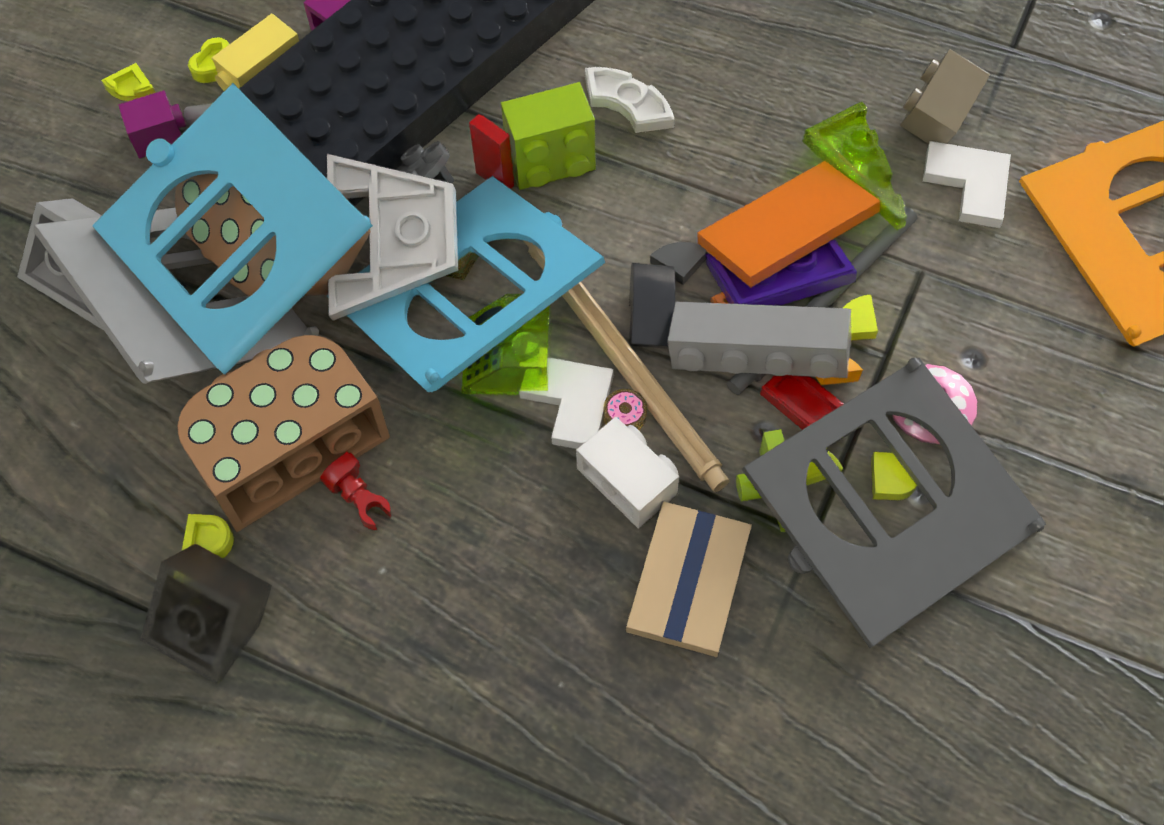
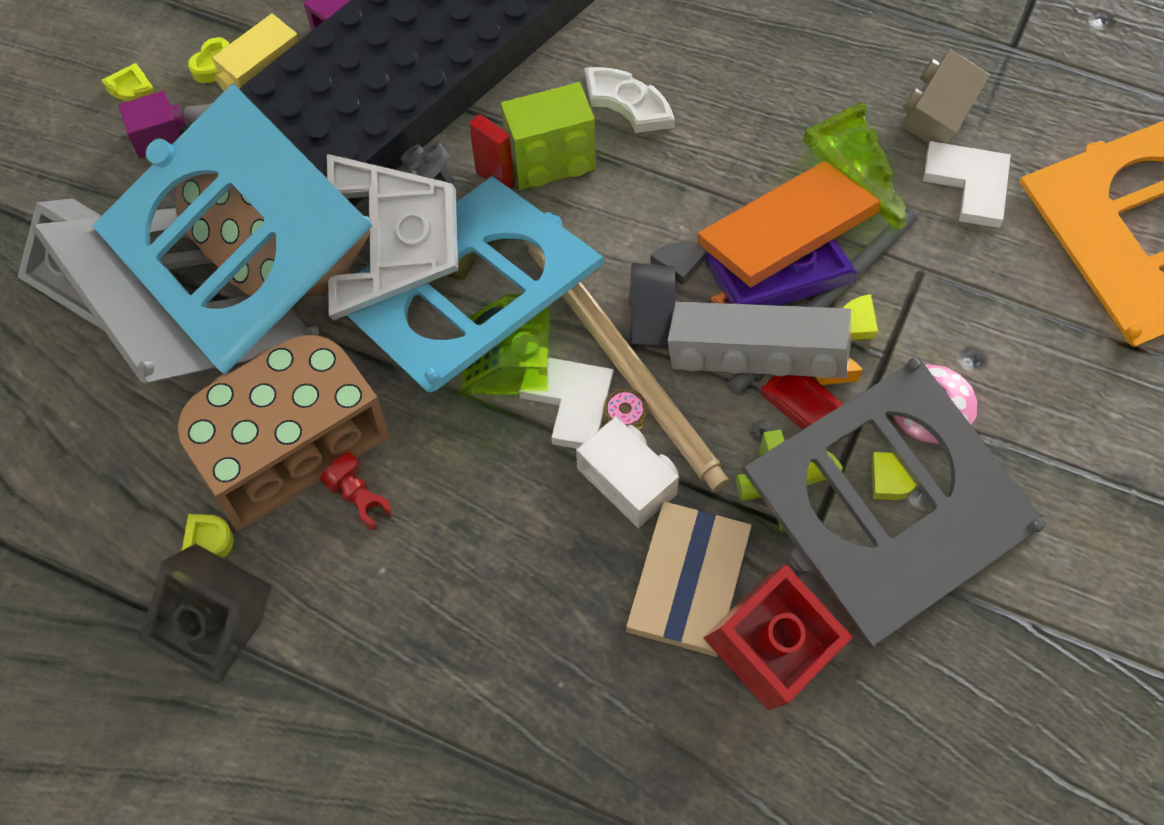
none -> red brick [703,564,853,710]

